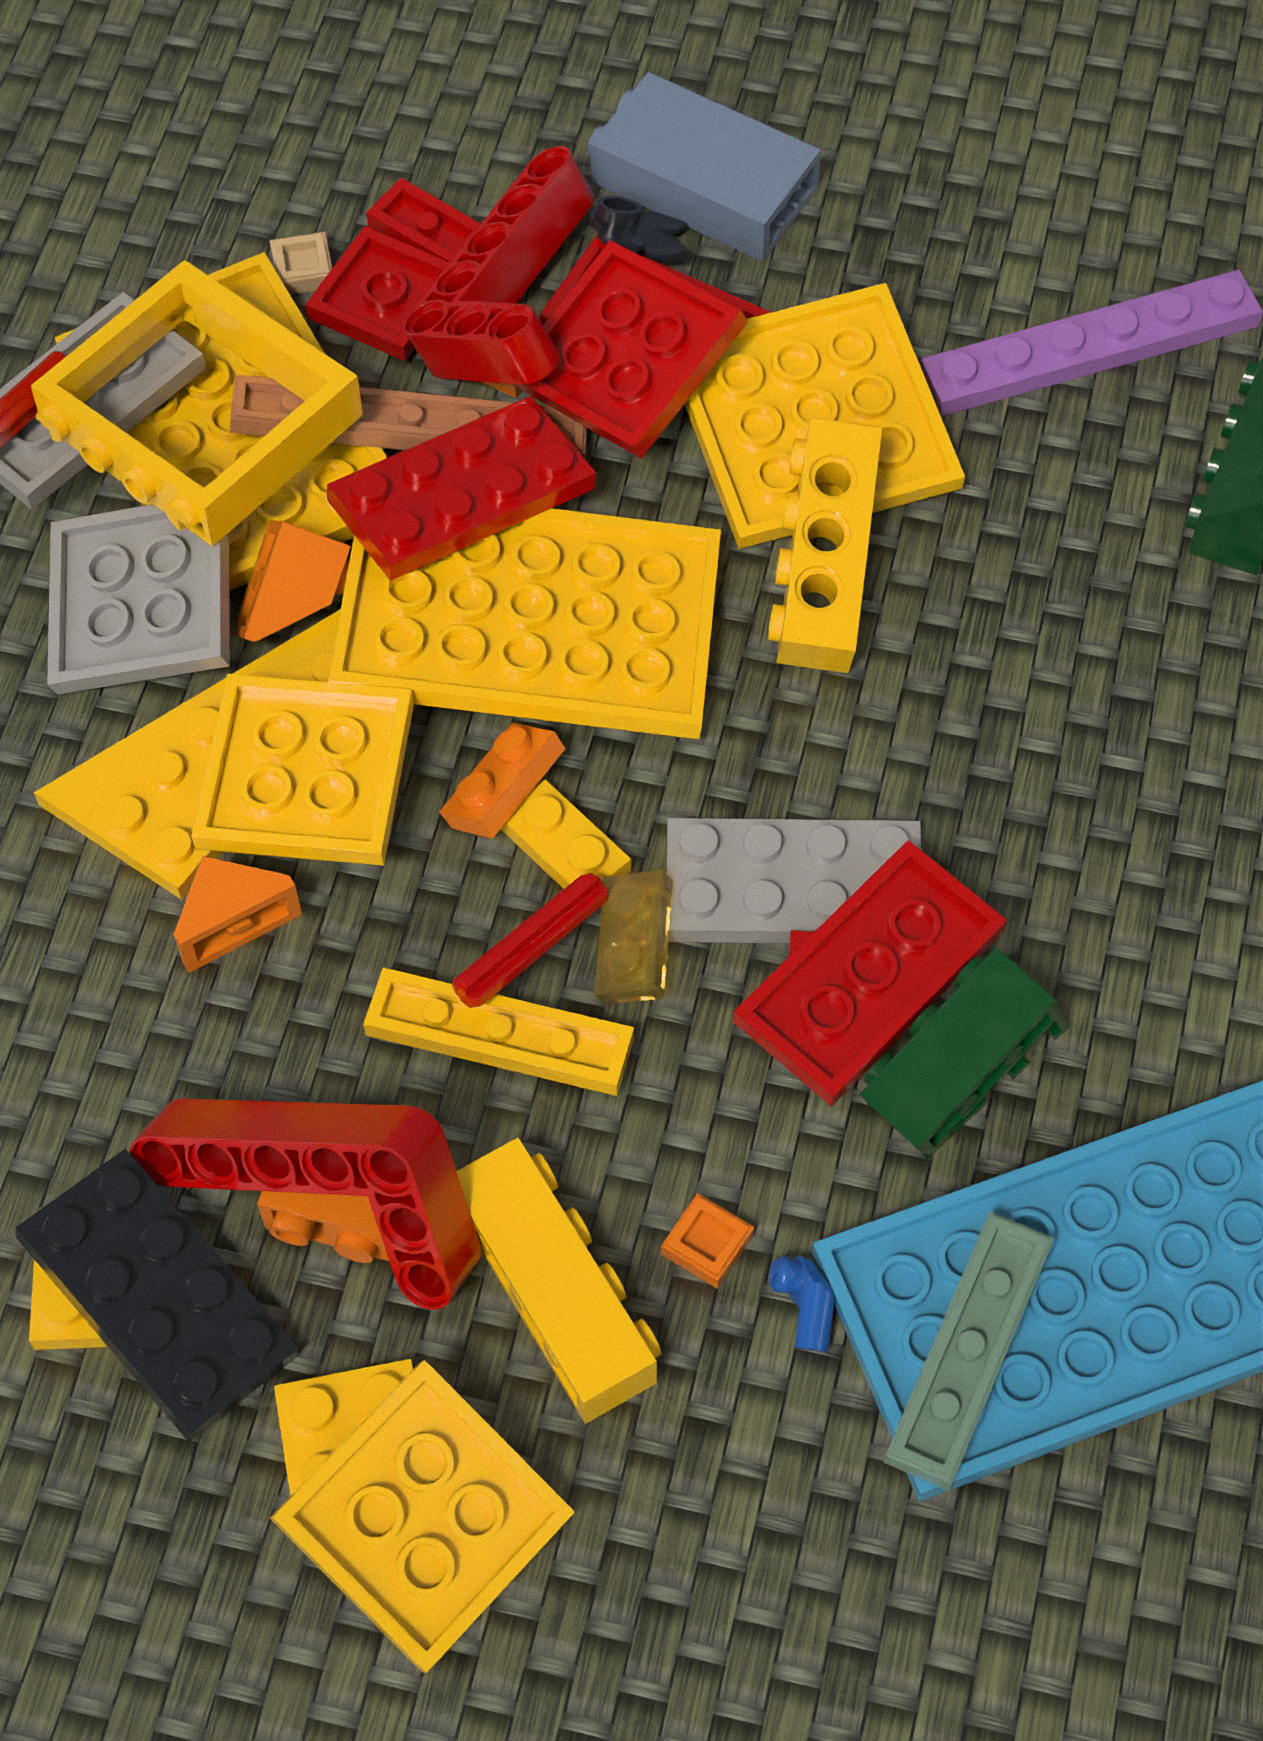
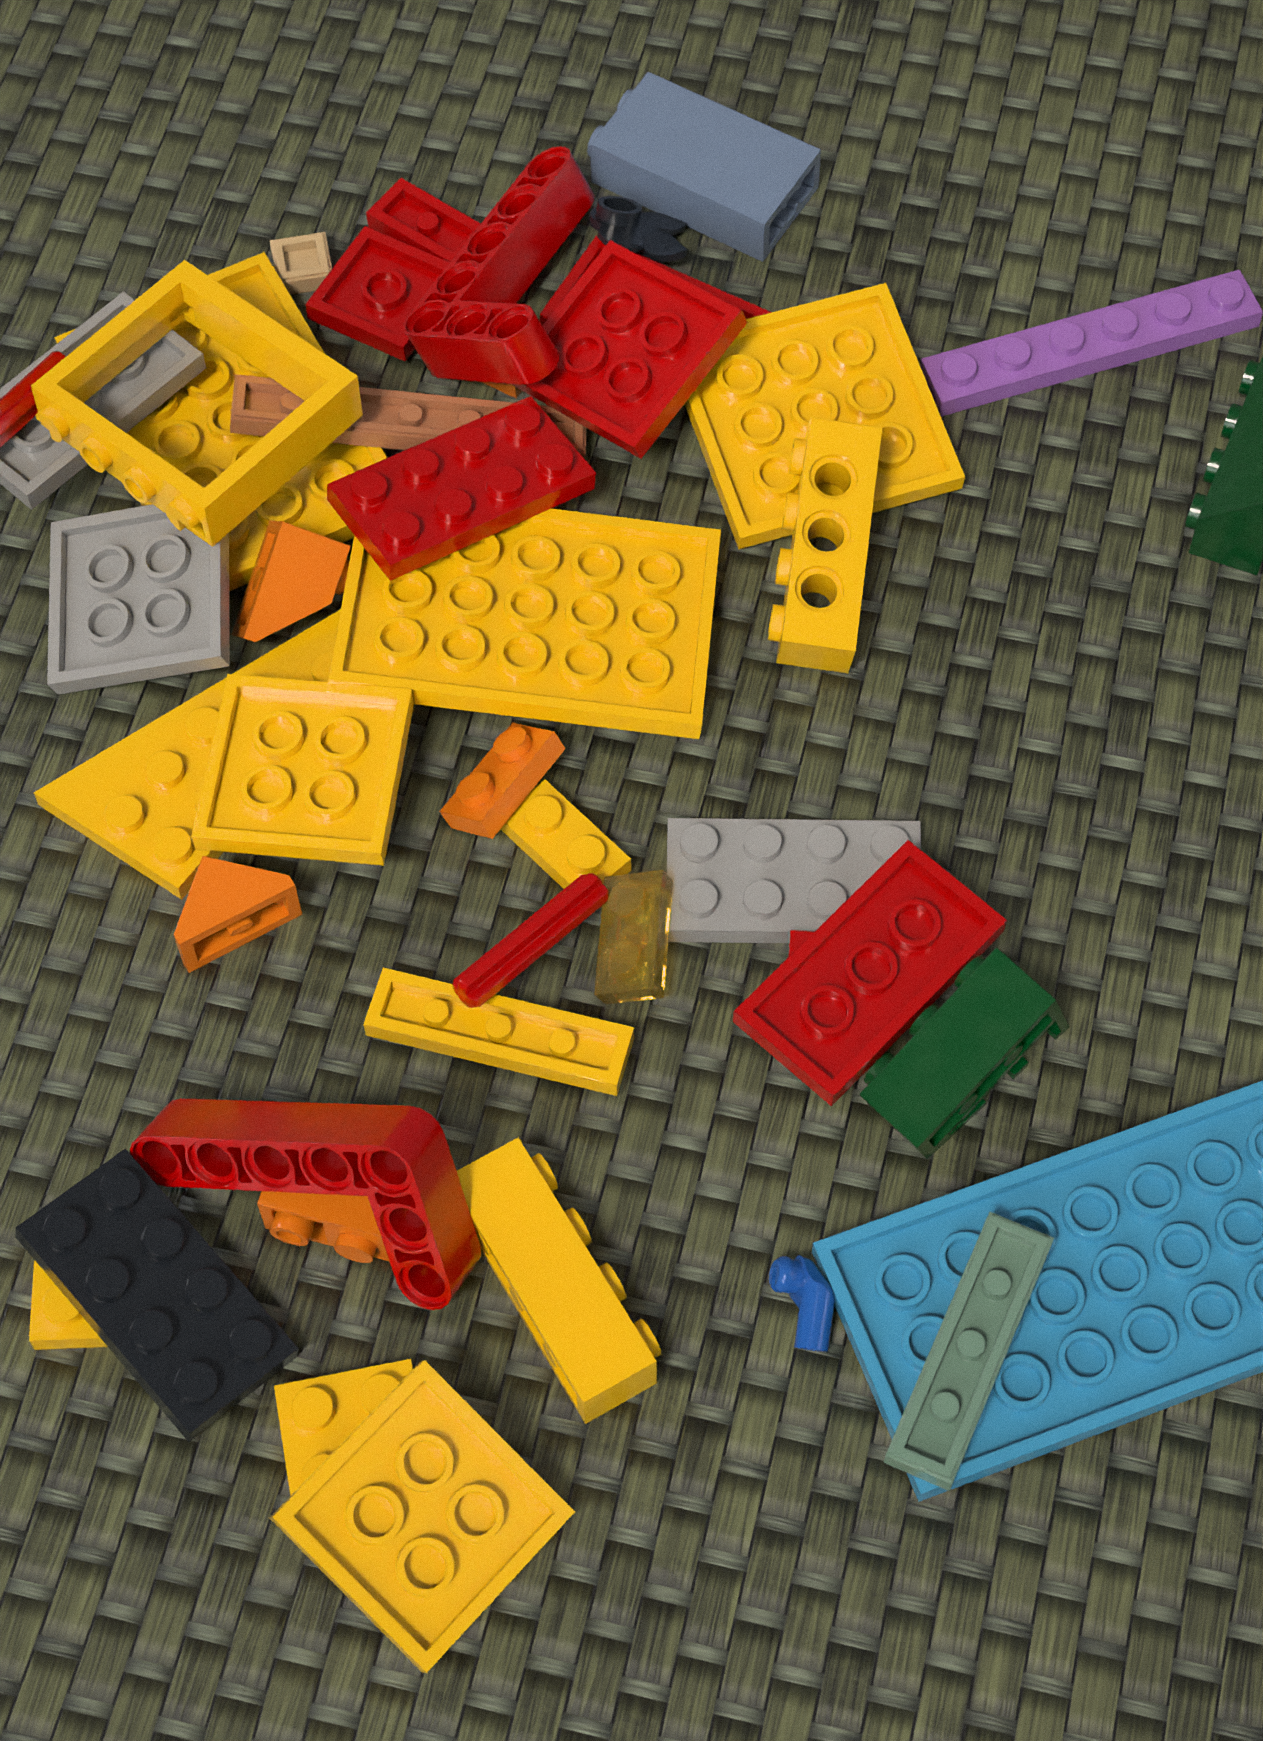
orange tile [661,1193,754,1289] -> none

